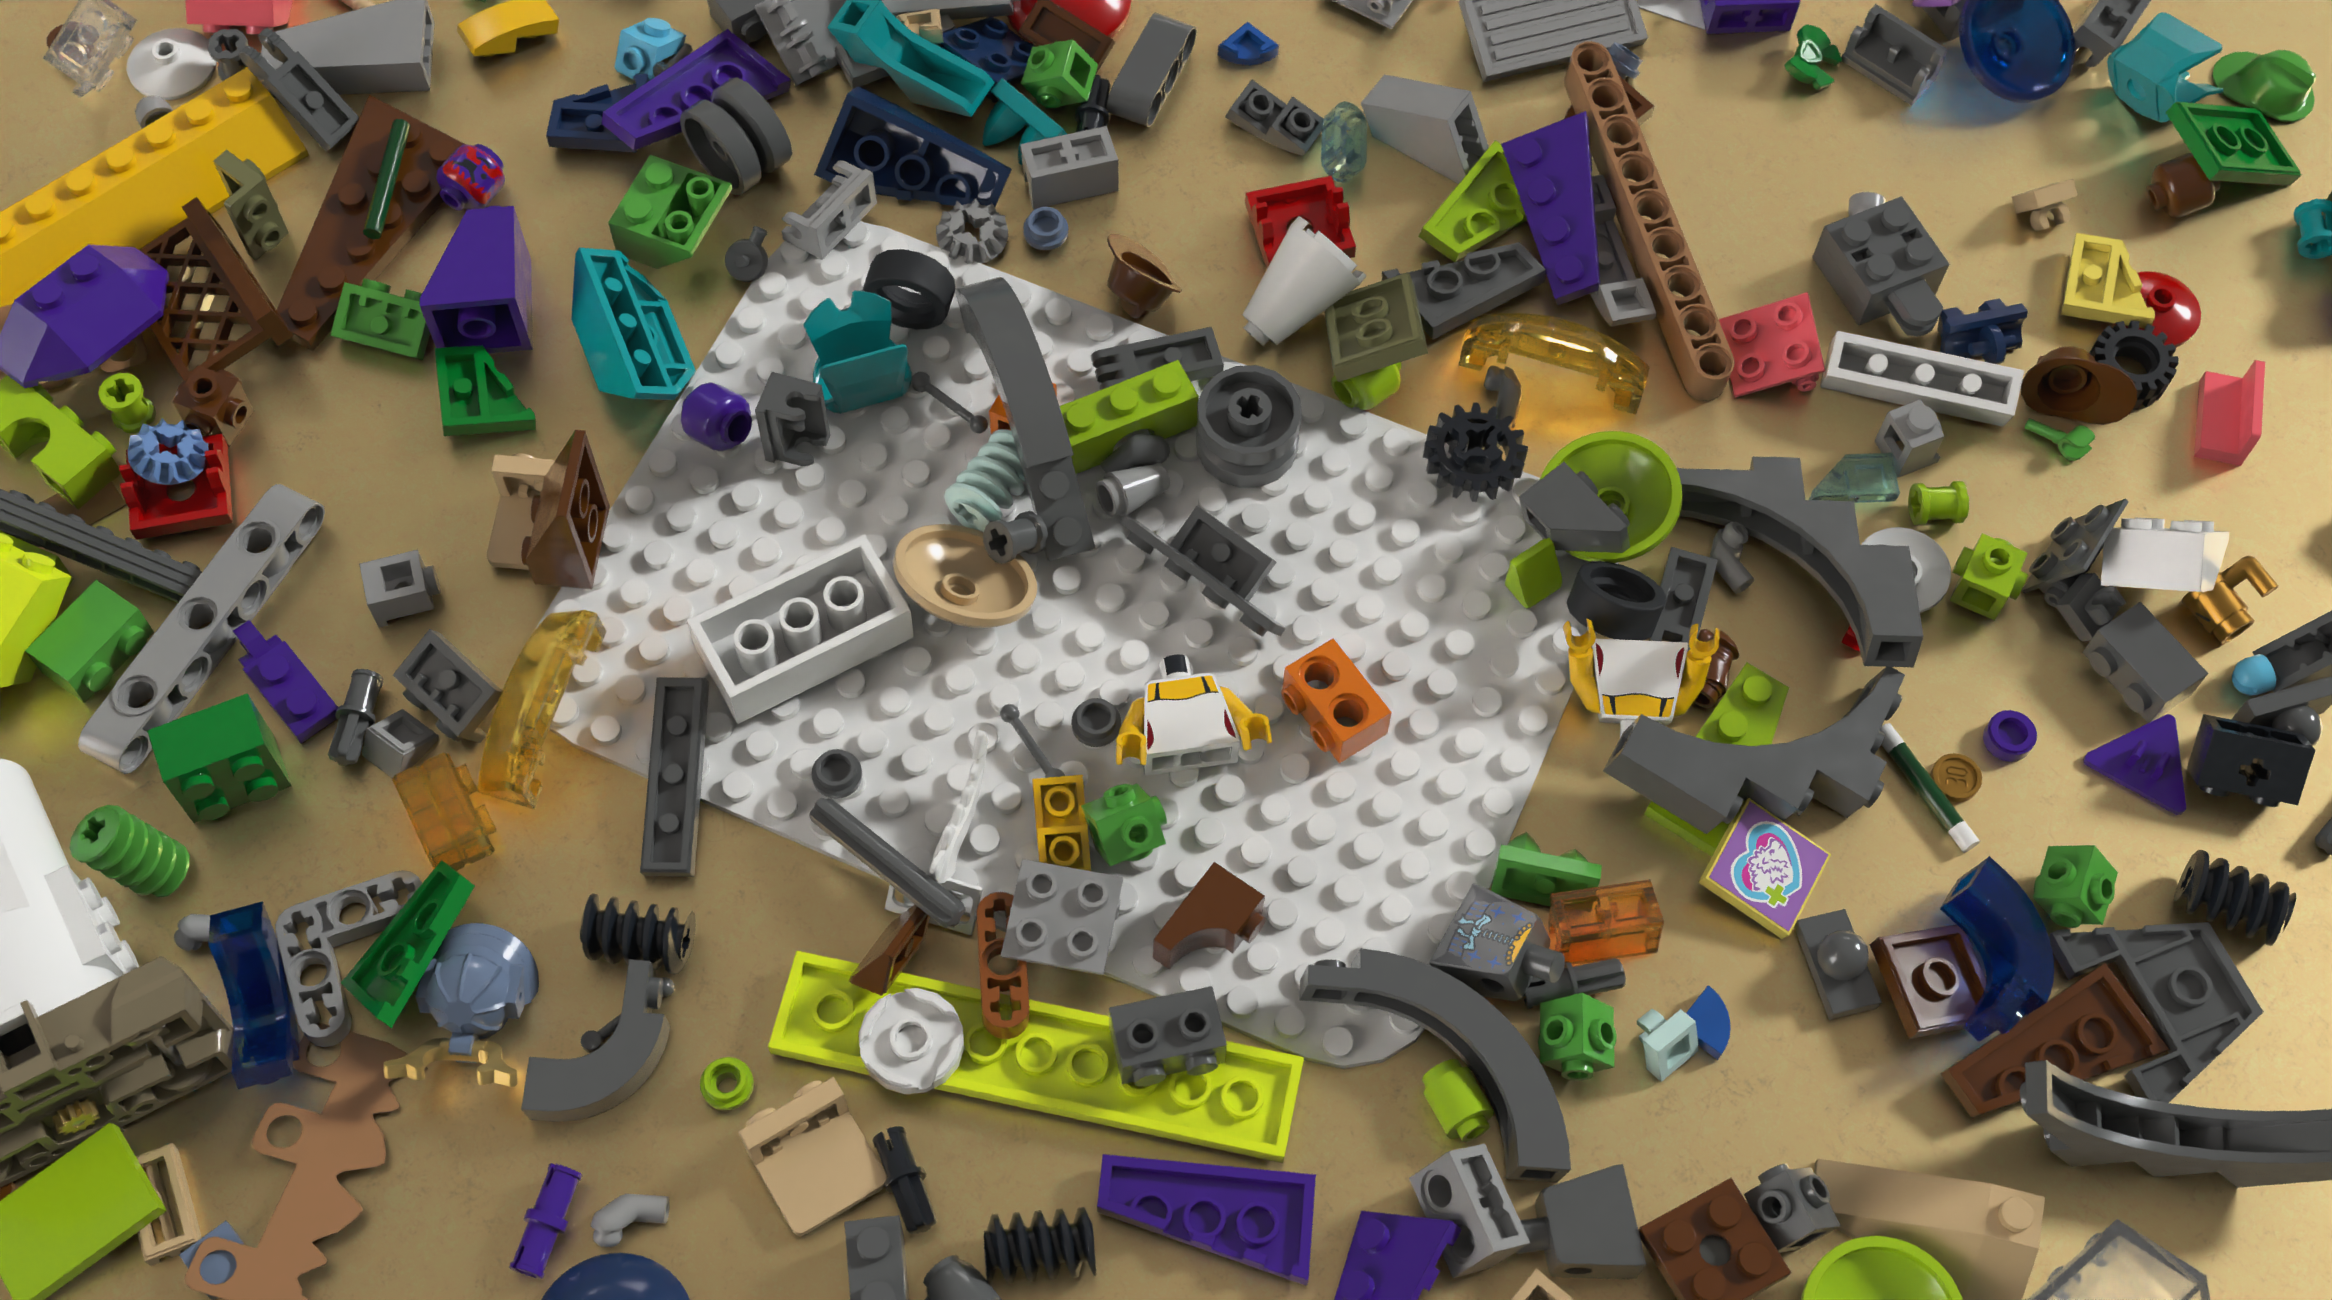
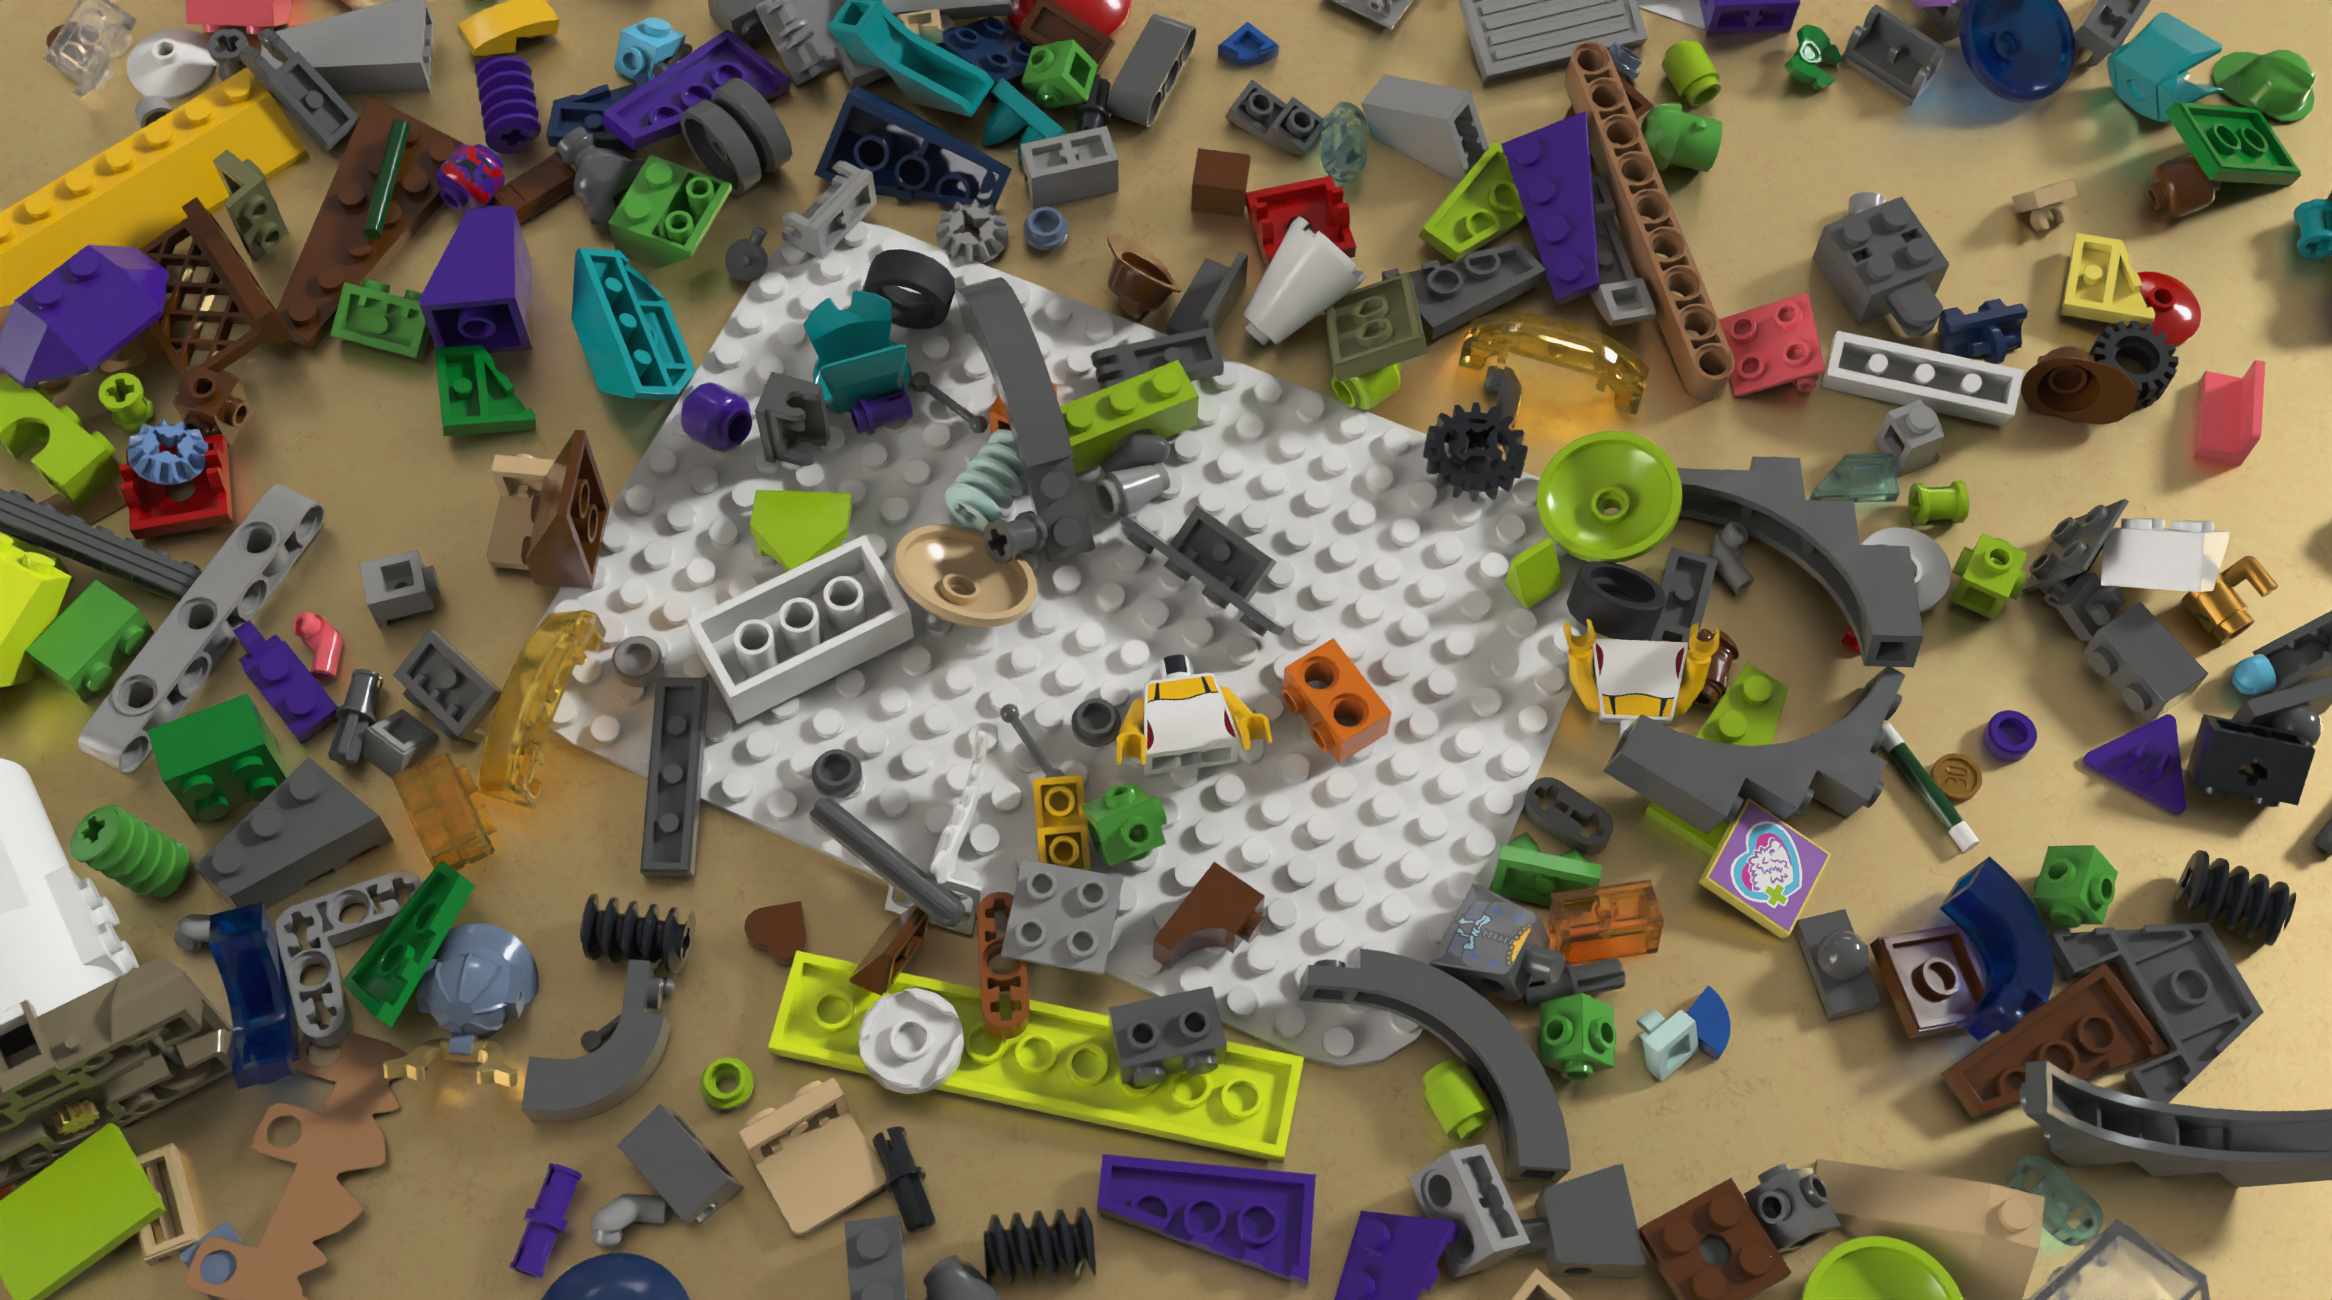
dark grey wheel [1196,365,1302,488] -> none
dark grey slope [1519,462,1630,553] -> none
bright green hand [2025,418,2095,461] -> none
none -> dark grey wedge [194,757,394,920]
none -> coral arm [292,612,343,681]
none -> dark purple piece [475,56,541,155]
none -> reddish brown tile [488,153,576,225]
none -> dark grey animal [556,126,646,231]
none -> light grey tile [612,636,664,687]
none -> dark grey hinge [617,1104,743,1224]
none -> reddish brown tile [744,901,808,965]
none -> lime slope [750,490,852,573]
none -> dark purple pin [850,389,913,435]
none -> dark grey panel [1166,252,1248,337]
none -> reddish brown panel [1191,148,1251,217]
none -> dark grey beam [1523,777,1613,855]
none -> bright green piece [1640,103,1722,172]
none -> lime brick [1662,40,1721,107]
none -> clear light blue beam [2005,1155,2103,1246]

